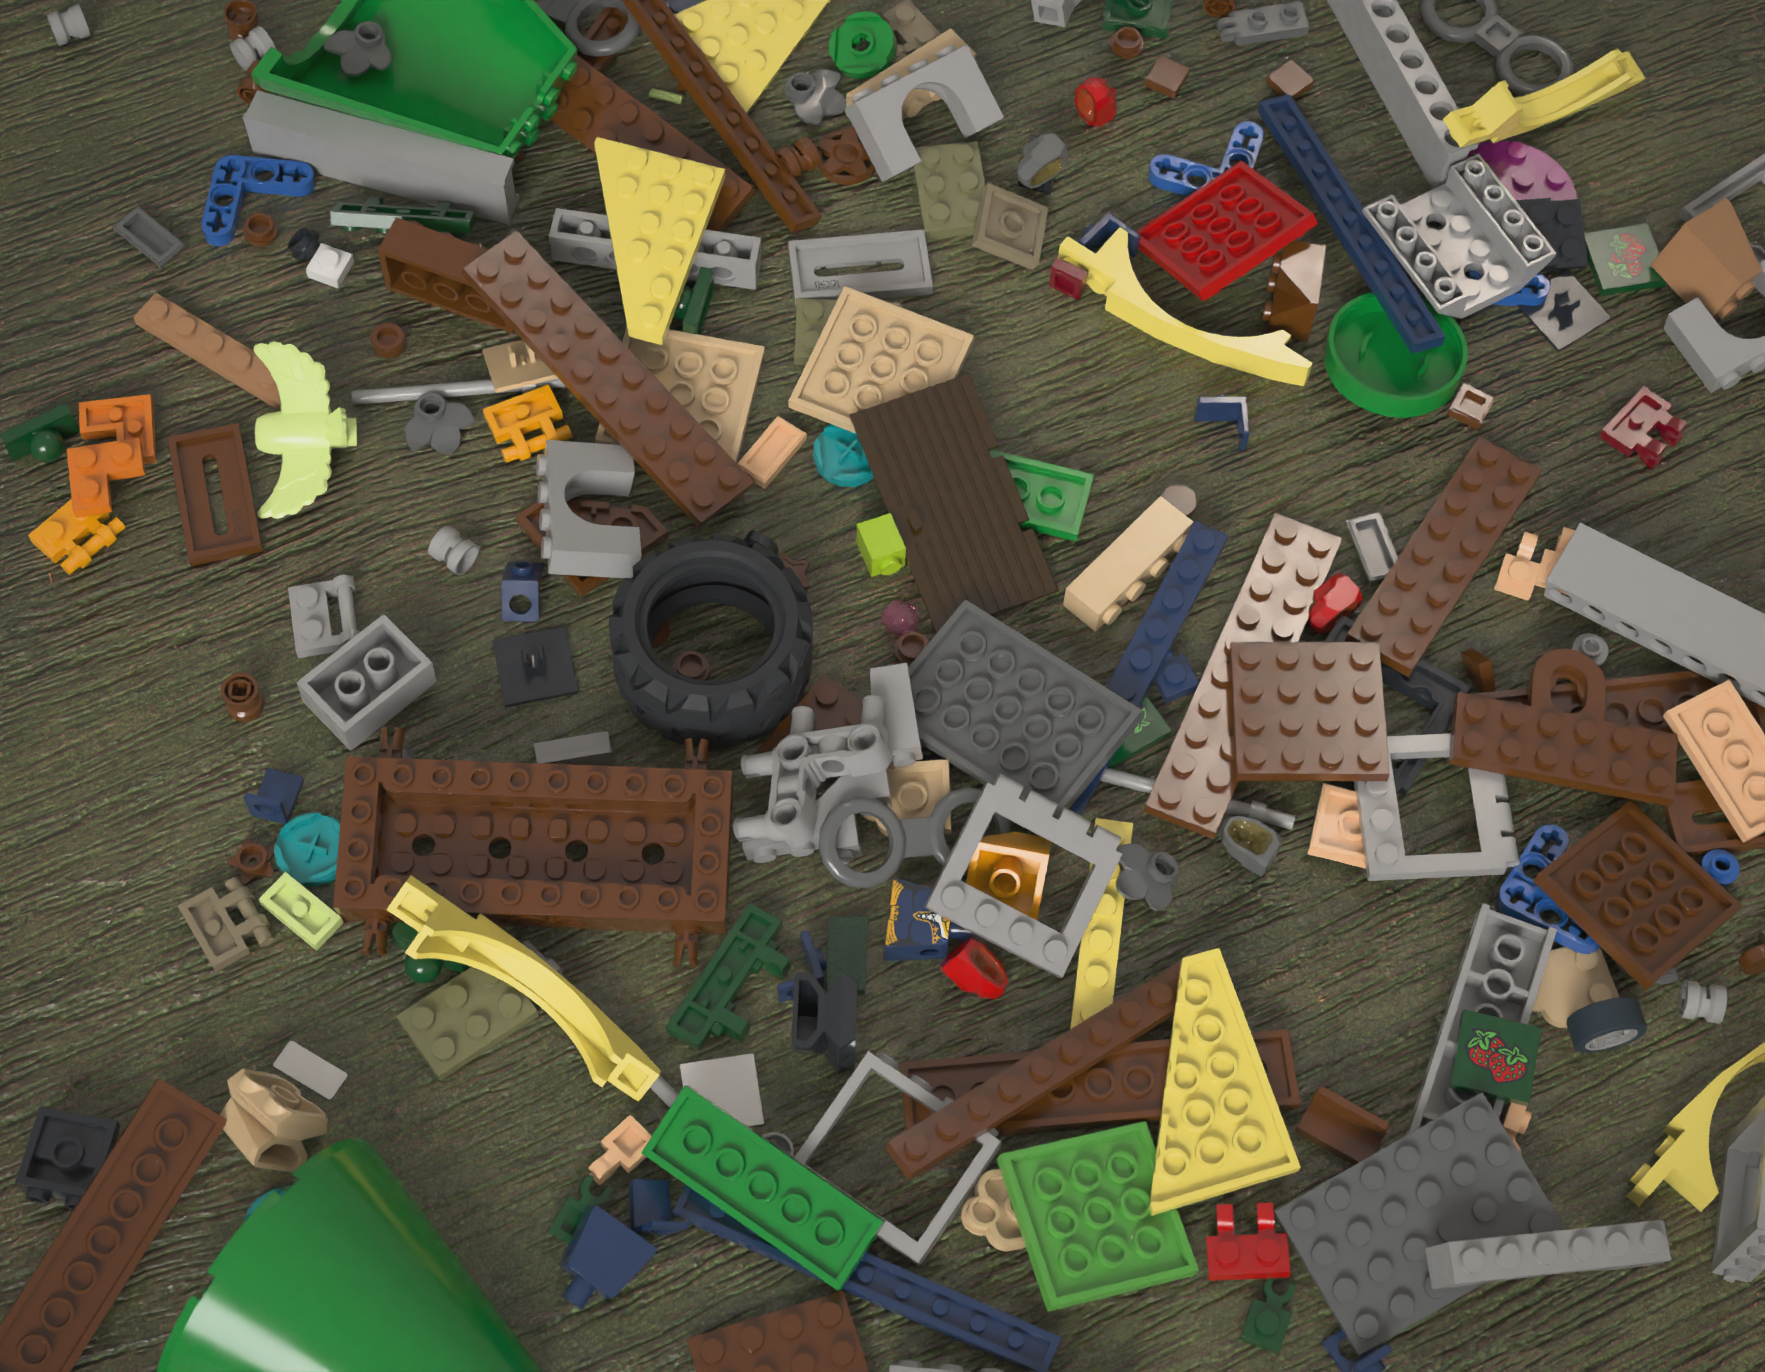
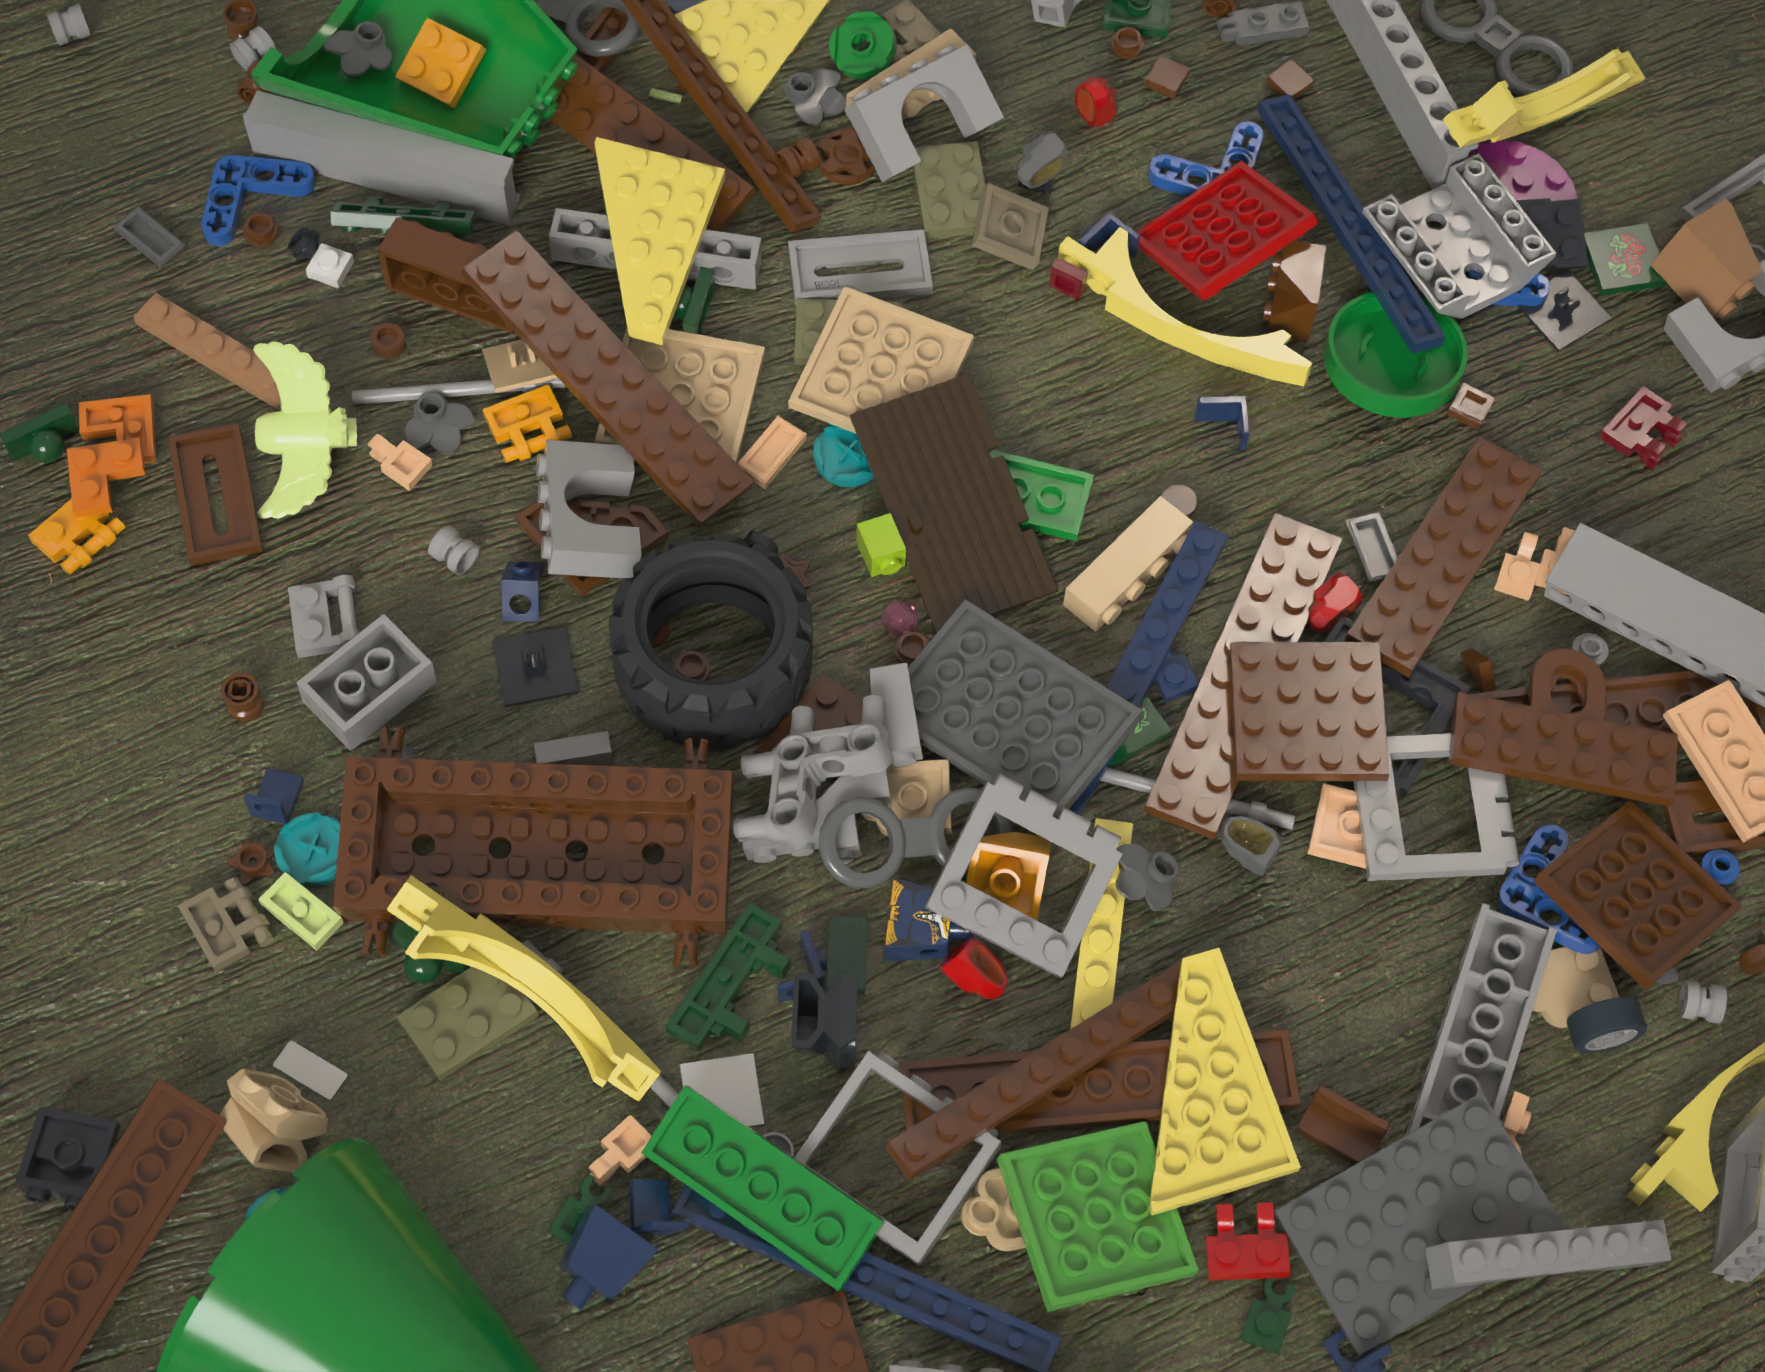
dark green tile [1448,1009,1542,1106] -> none
none -> light nougat plate [368,434,432,491]
none -> light orange plate [395,18,487,108]

